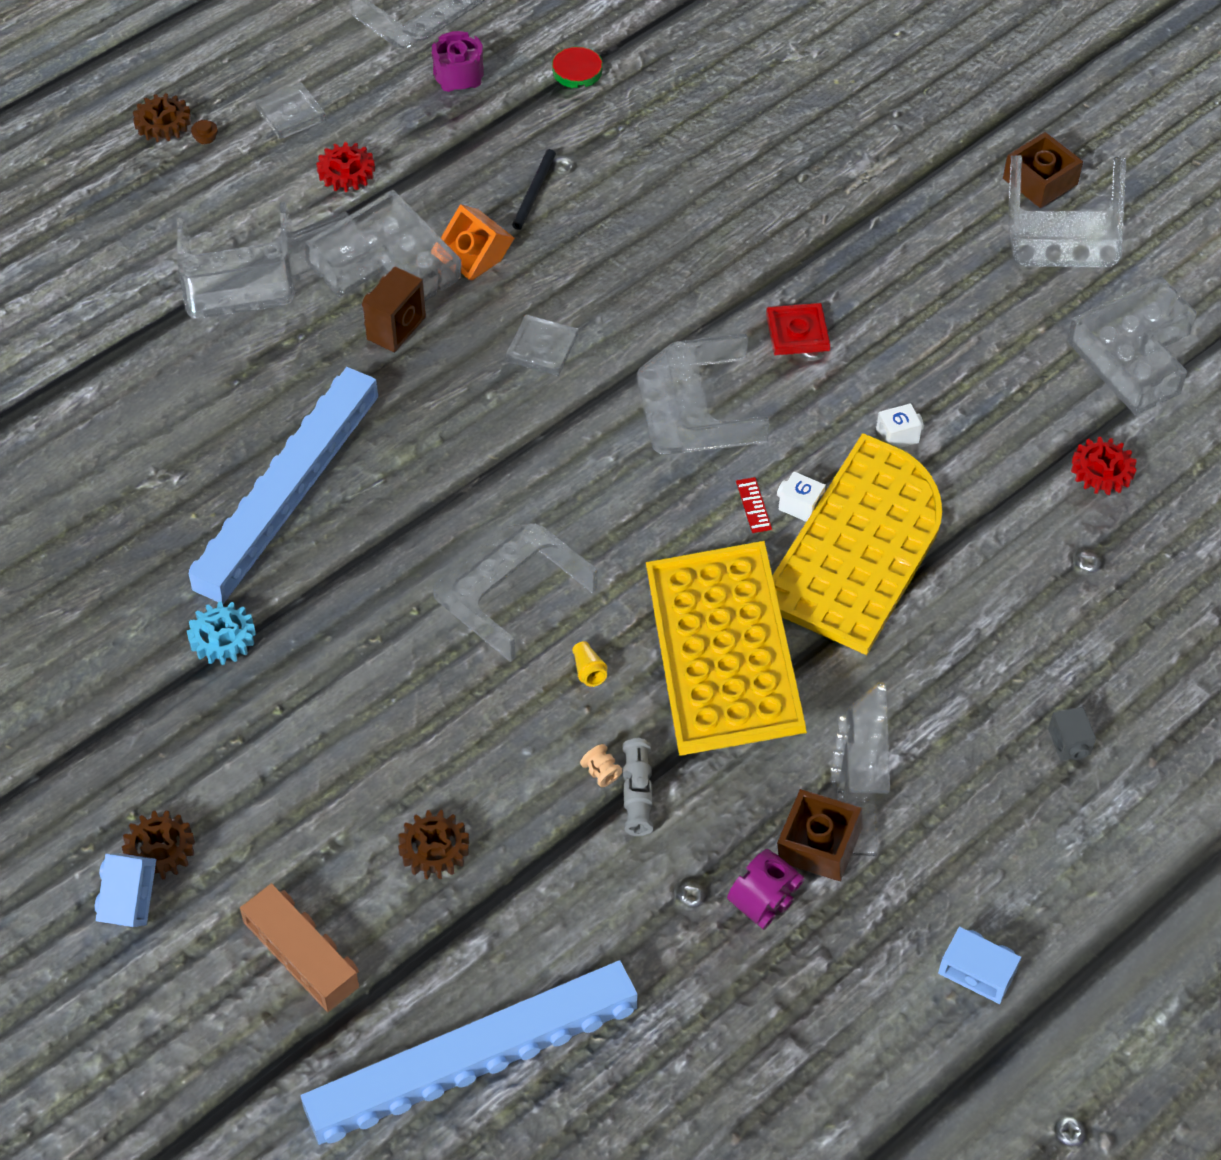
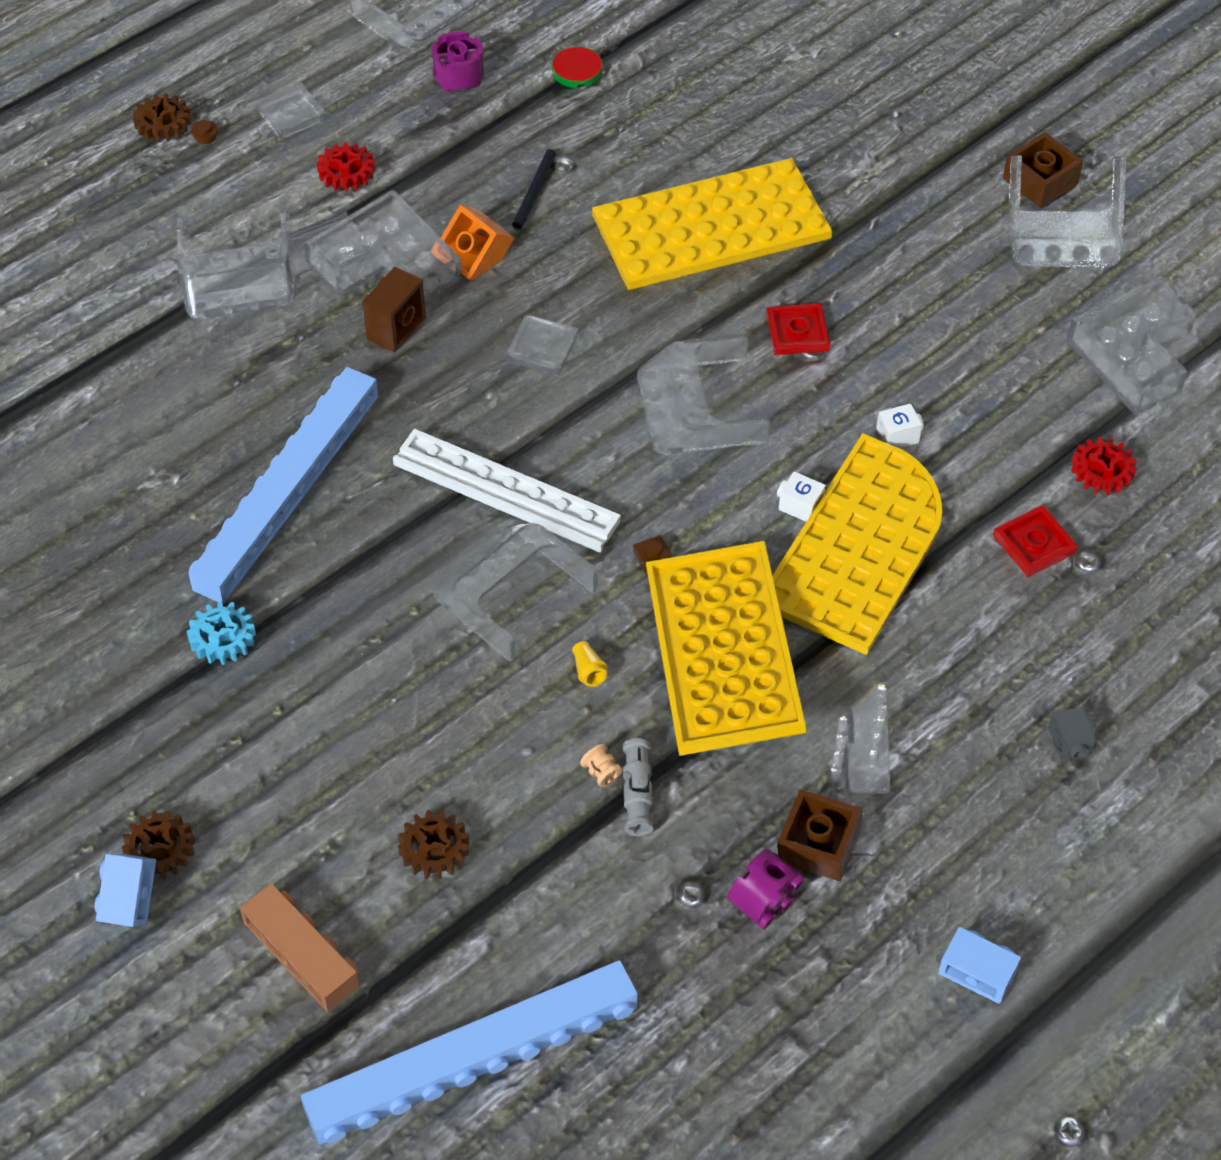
red sticker [736,477,772,533] -> none
none -> white plate [393,429,621,553]
none -> yellow plate [592,158,832,290]
none -> reddish brown plate [633,535,673,574]
none -> red tile [993,505,1078,577]

